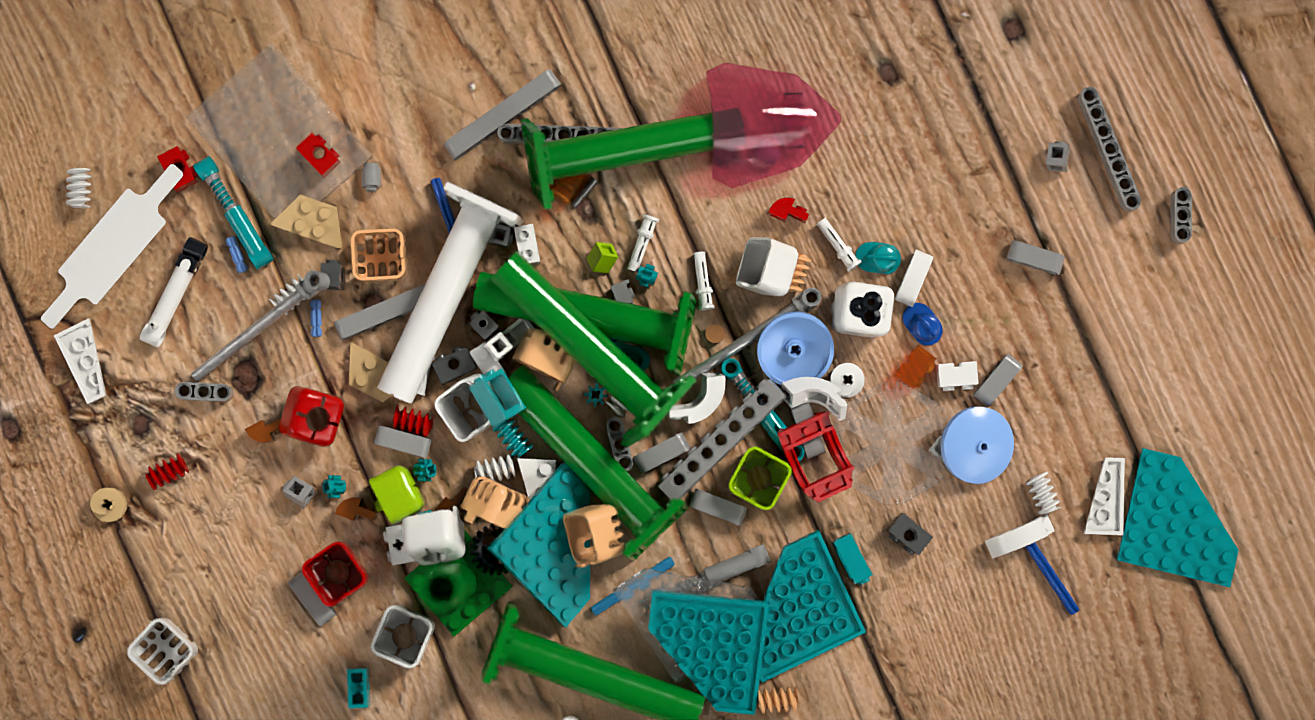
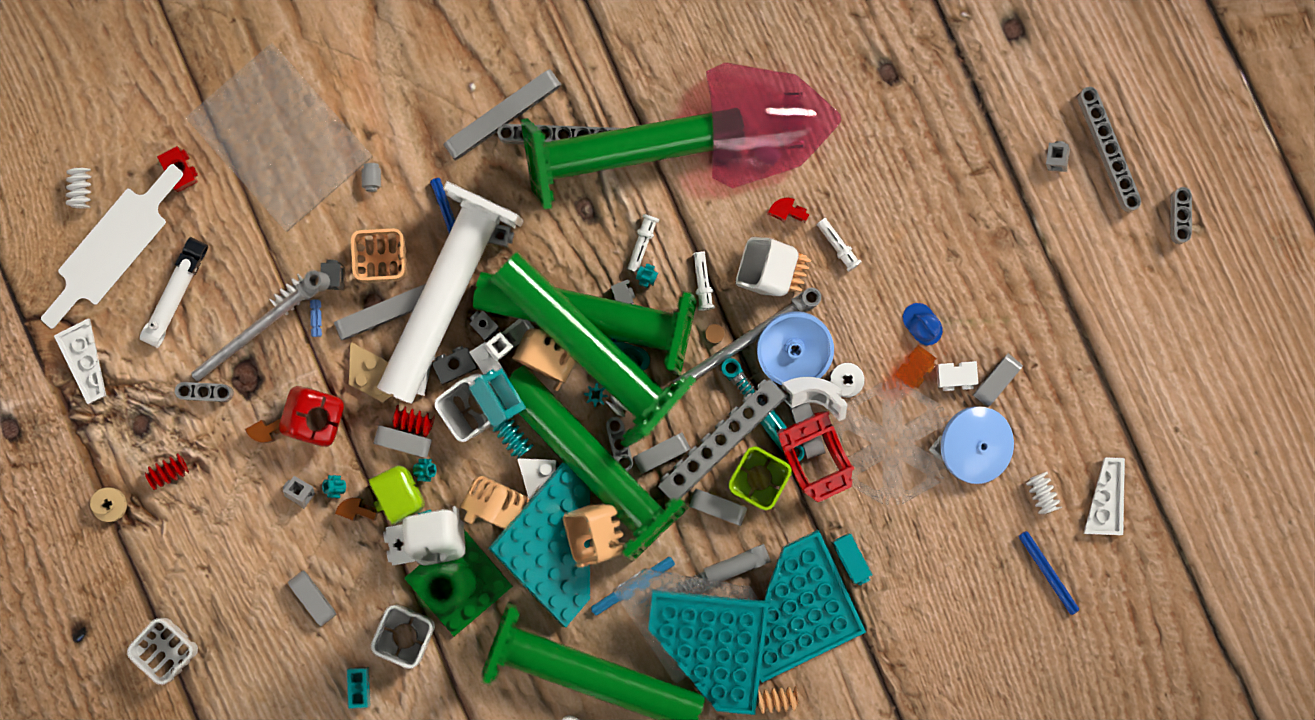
teal piece [193,155,274,270] -> none
medium blue axle [225,236,248,273] -> none
tan wing [271,194,342,249] -> none
red brick [296,133,341,178] -> none
red piece [302,541,369,606] -> none
reddish brown brick [435,487,468,515] -> none
black gear [470,524,509,576] -> none
white piece [474,454,516,485] -> none
white brick [514,224,541,265] -> none
clear orange brick [553,174,588,207] -> none
flat silver pin [571,177,598,208] -> none
lime panel [587,242,618,273] -> none
white arch [666,372,725,424] -> none
white piece [830,282,894,338] -> none
teal piece [855,242,901,274] -> none
dark grey brick [887,513,933,556] -> none
white beam [895,249,934,307] -> none
white arch [985,514,1054,559] -> none
light grey beam [1006,241,1065,275] -> none
teal plate [1116,448,1239,587] -> none

